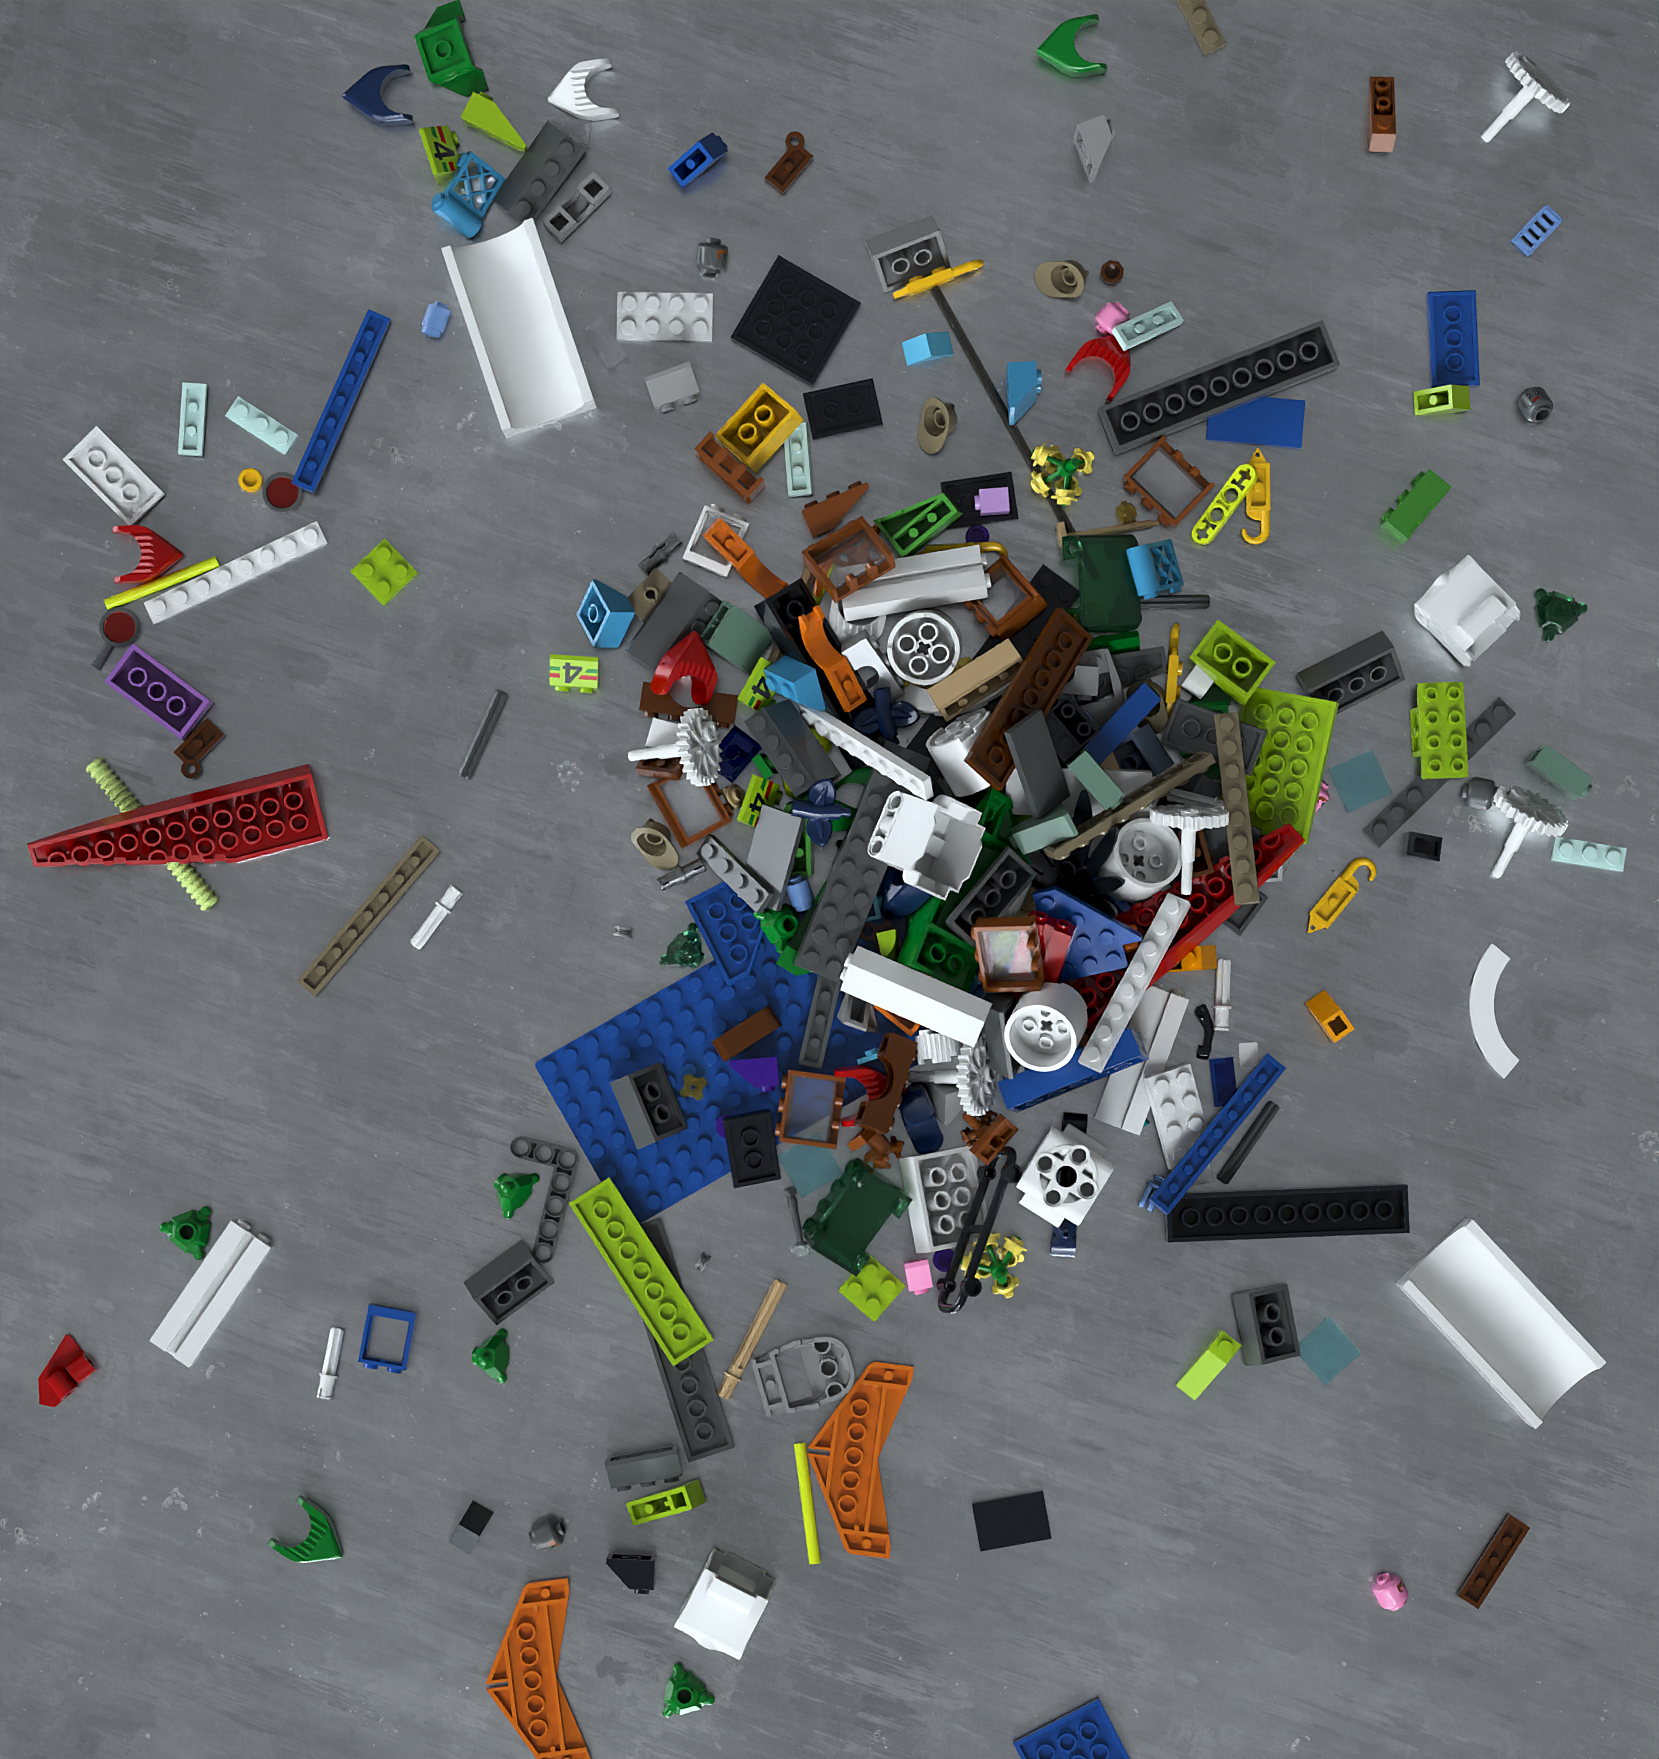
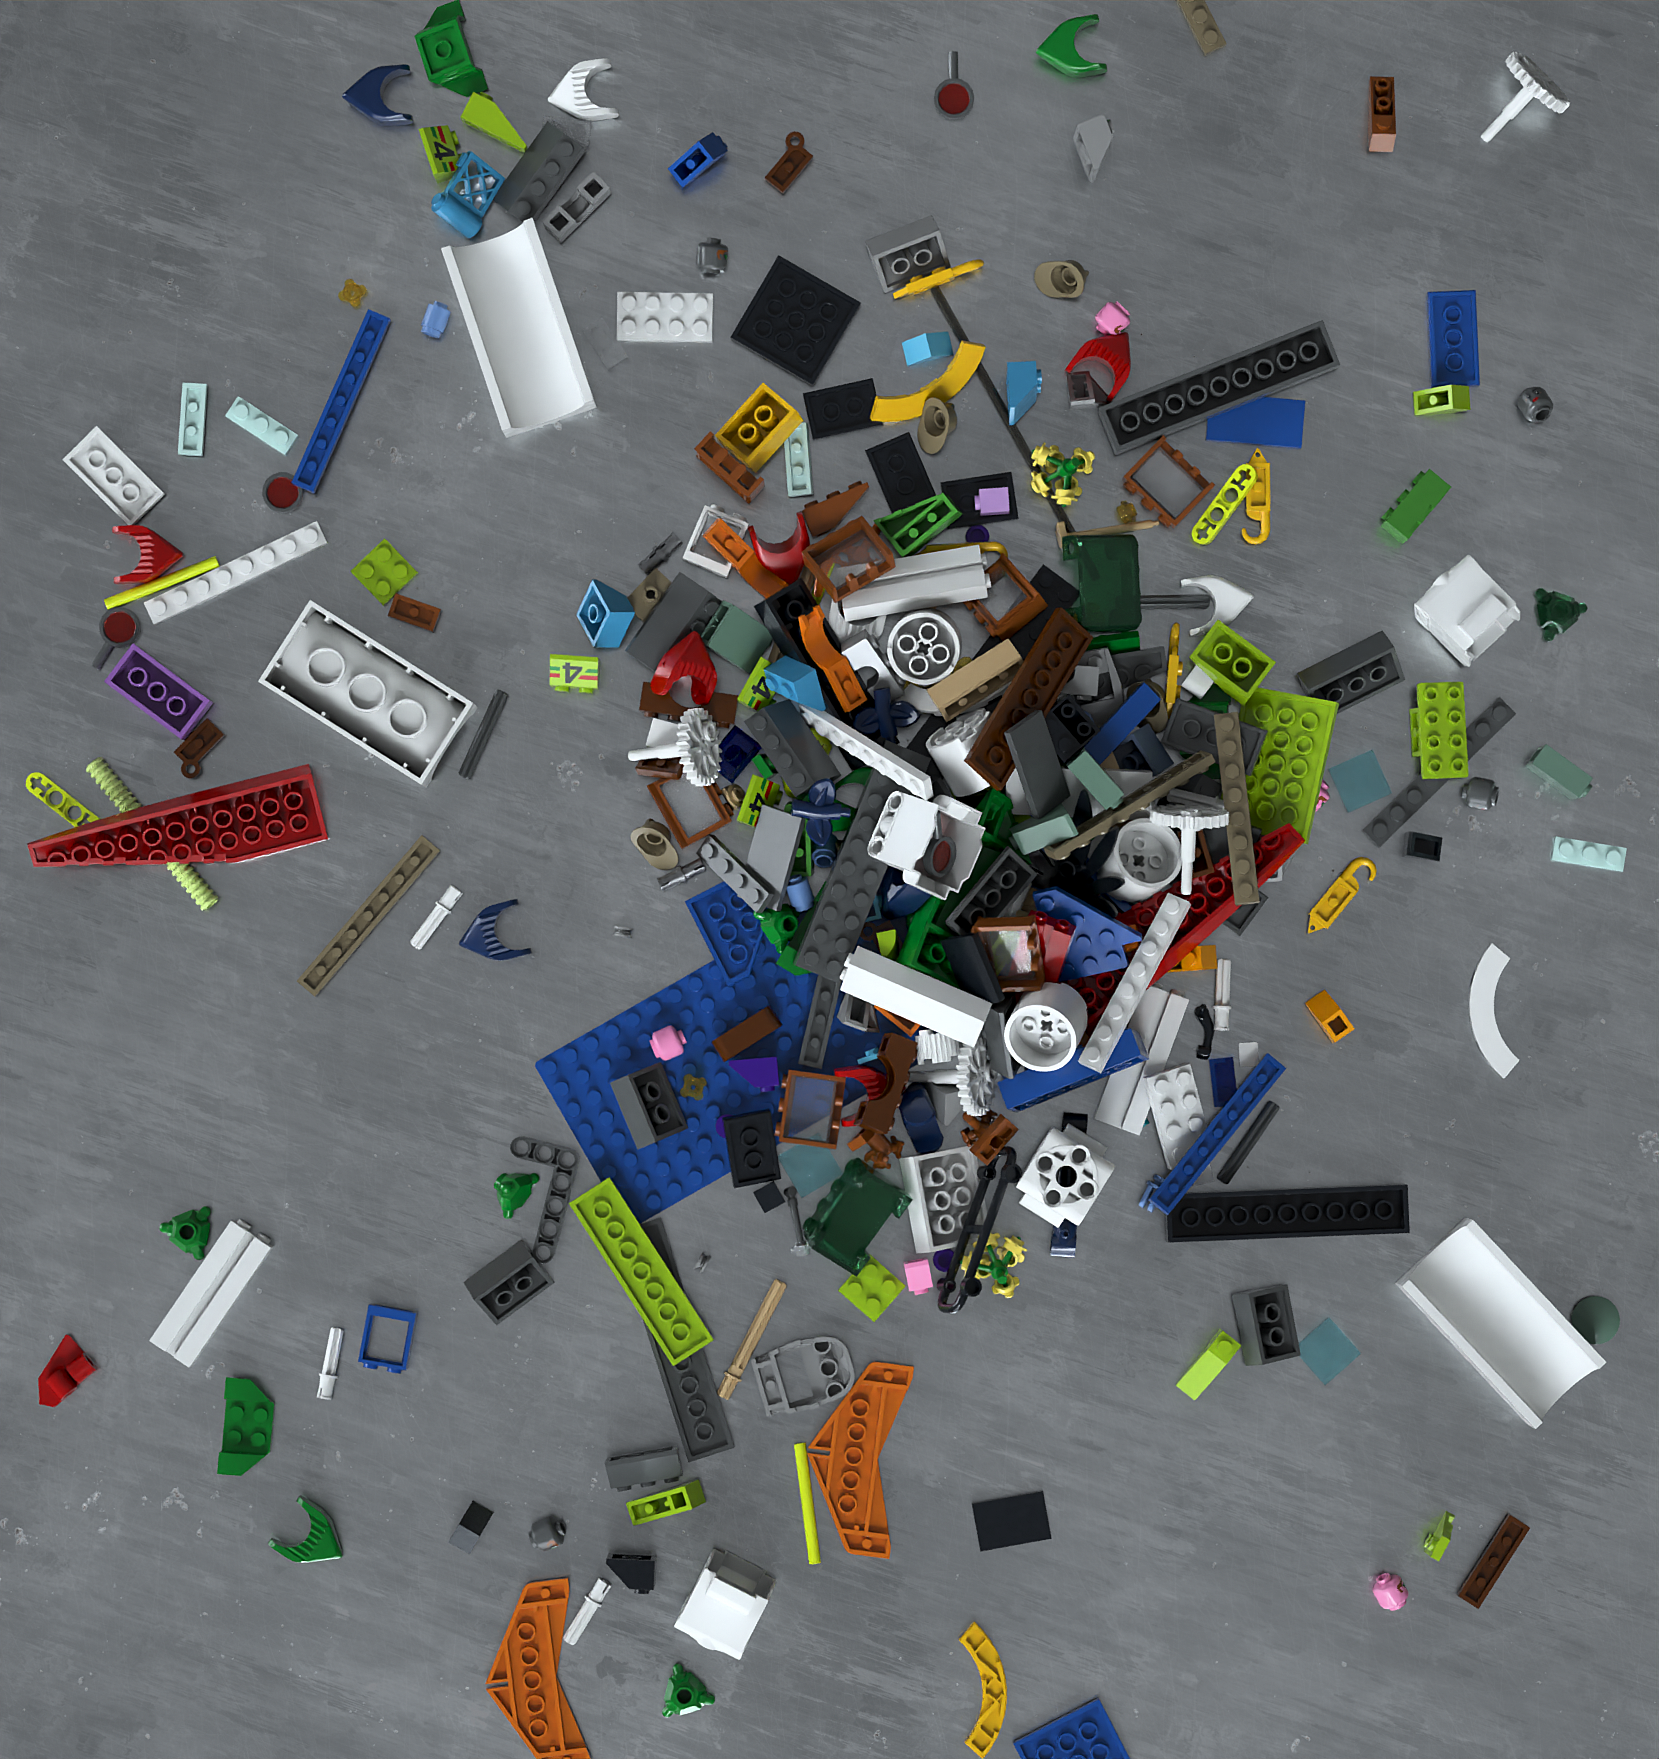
yellow tile [238,468,263,493] -> none
green rock [472,1329,509,1384] -> none
light grey slope [644,361,700,412] -> none
clear green rock [659,923,704,968] -> none
reddish brown tile [1100,260,1124,285] -> none
light aqua plate [1111,301,1184,351] -> none
dark azure piece [1126,539,1184,600] -> none
white gear [1492,785,1569,878] -> none
medium blue slope [1511,204,1563,257] -> none
none -> neon yellow beam [26,772,100,827]
none -> green piece [217,1377,275,1476]
none -> white piece [258,600,478,788]
none -> clear yellow plate [338,279,367,307]
none -> dark orange plate [388,593,441,632]
none -> dark blue animal [459,899,532,961]
none -> white axle [563,1577,612,1645]
none -> bright pink head [649,1025,687,1061]
none -> red animal [748,511,810,584]
none -> black slope [753,1181,786,1213]
none -> medium blue brick [812,834,838,868]
none -> black tile [865,432,936,514]
none -> yellow tile [870,340,986,422]
none -> dark grey piece [923,810,956,877]
none -> piece [934,51,974,120]
none -> black tile [940,932,1005,1003]
none -> yellow tile [958,1621,1007,1759]
none -> light grey slope [1066,371,1113,410]
none -> white animal [1180,575,1254,636]
none -> lime wing [1424,1511,1455,1561]
none -> sand green dish [1571,1296,1620,1344]

